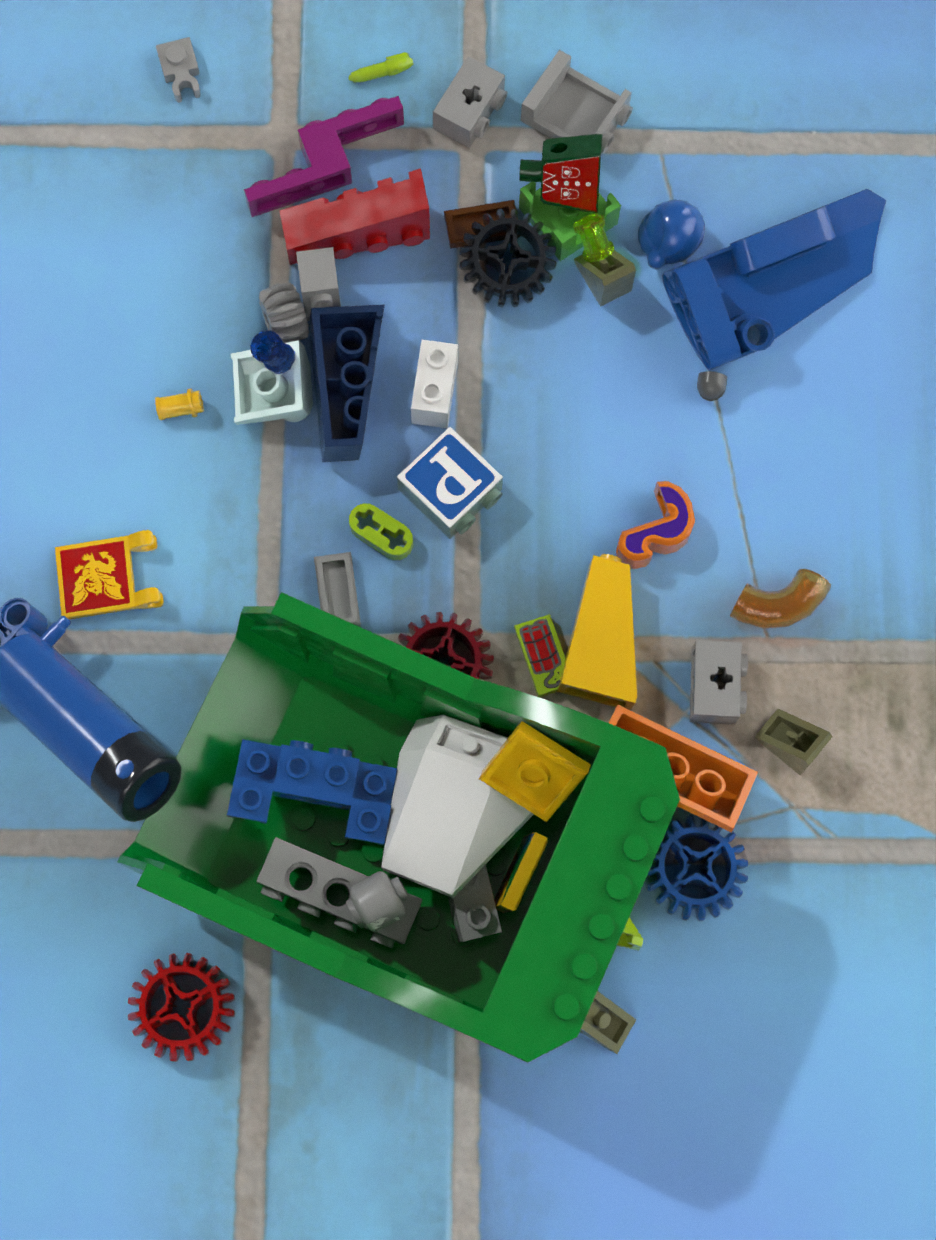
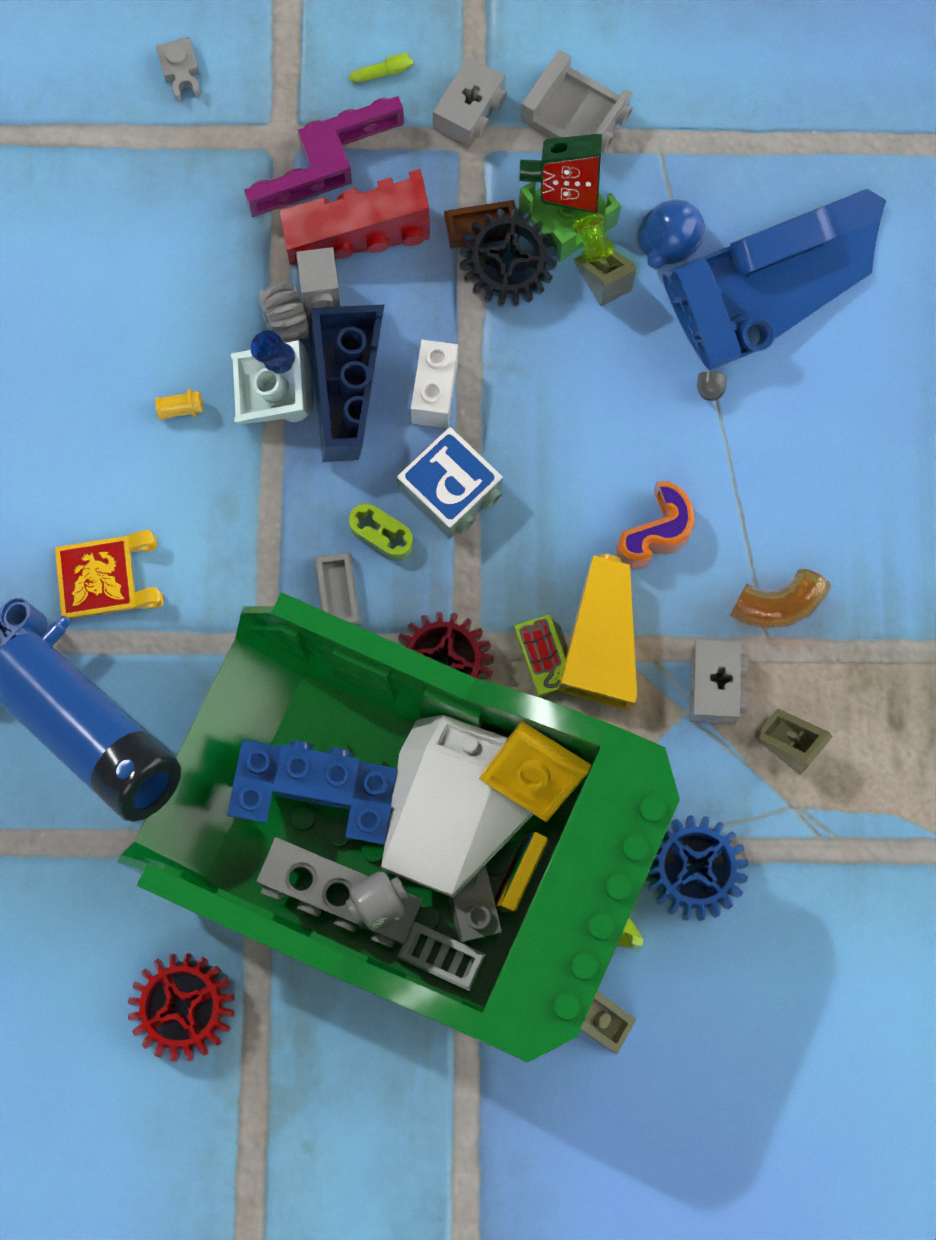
orange slope [609,705,758,833] -> none
none -> white slope [397,921,486,991]

